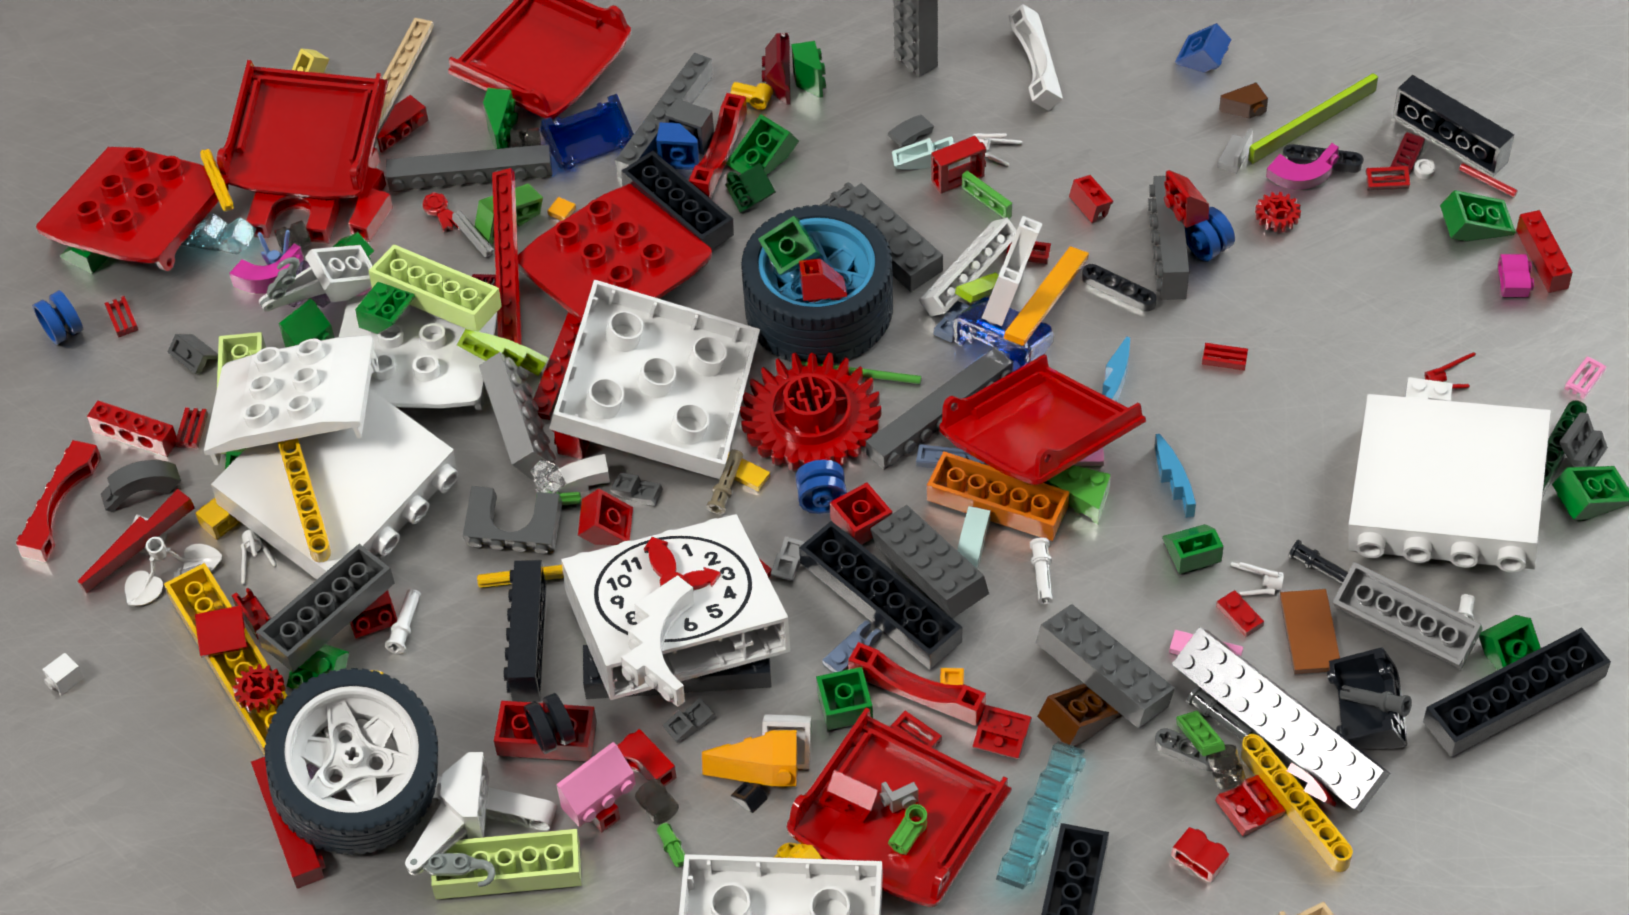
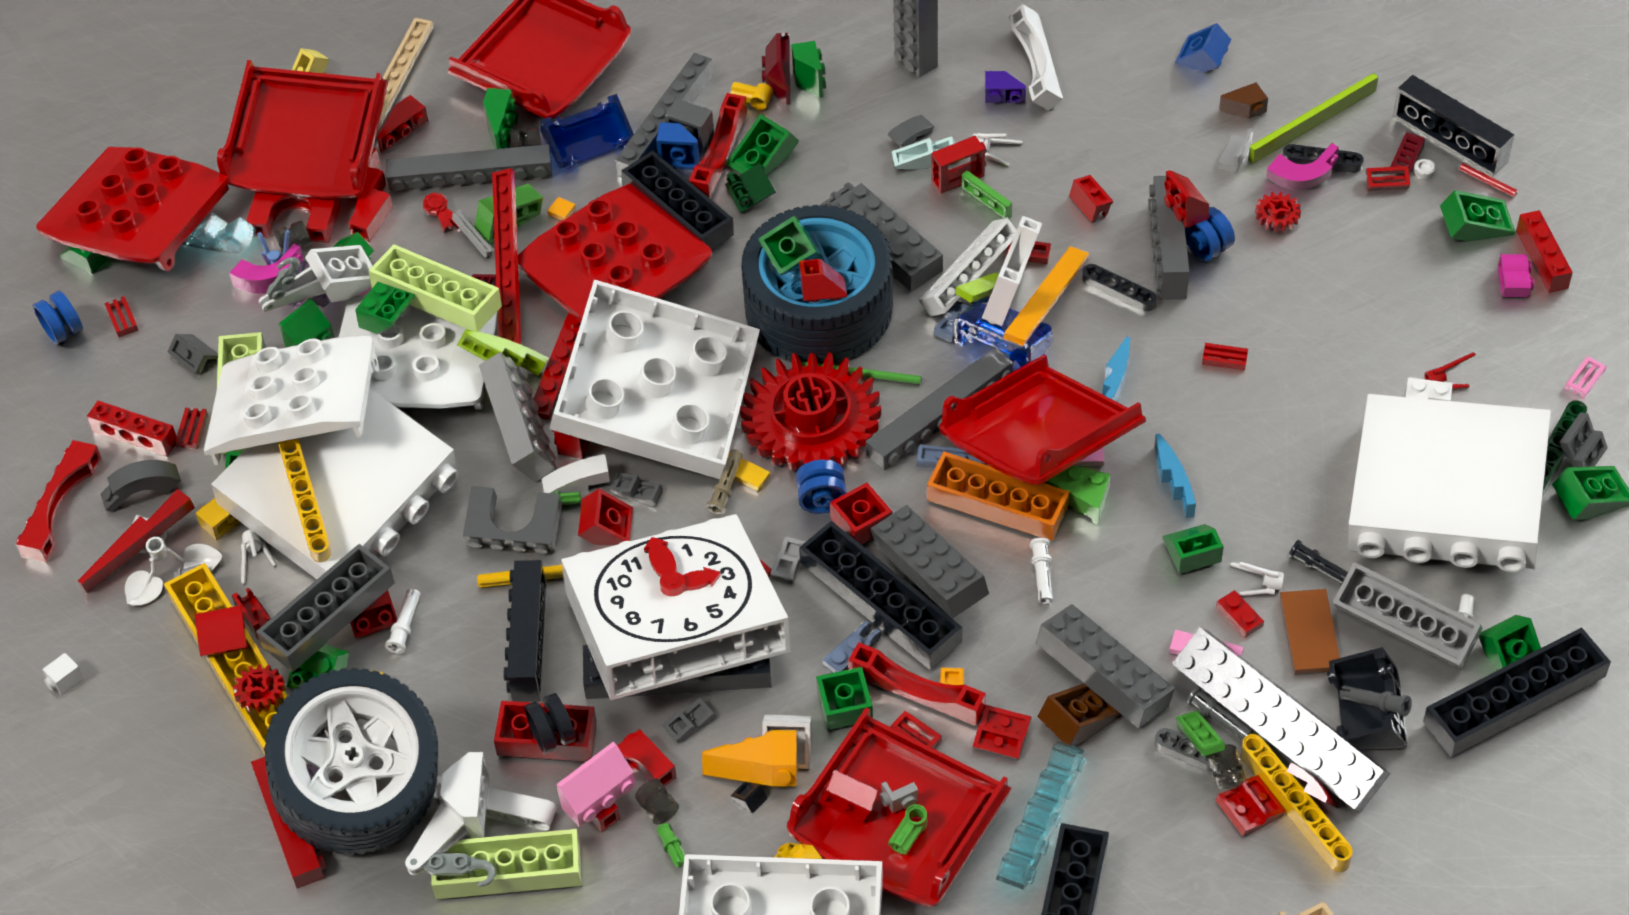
yellow axle [200,149,234,212] -> none
clear brick [530,459,566,494] -> none
white arch [621,575,694,707] -> none
light aqua slope [957,506,991,569] -> none
red brick [1171,827,1229,883] -> none
none -> dark purple slope [985,71,1026,103]

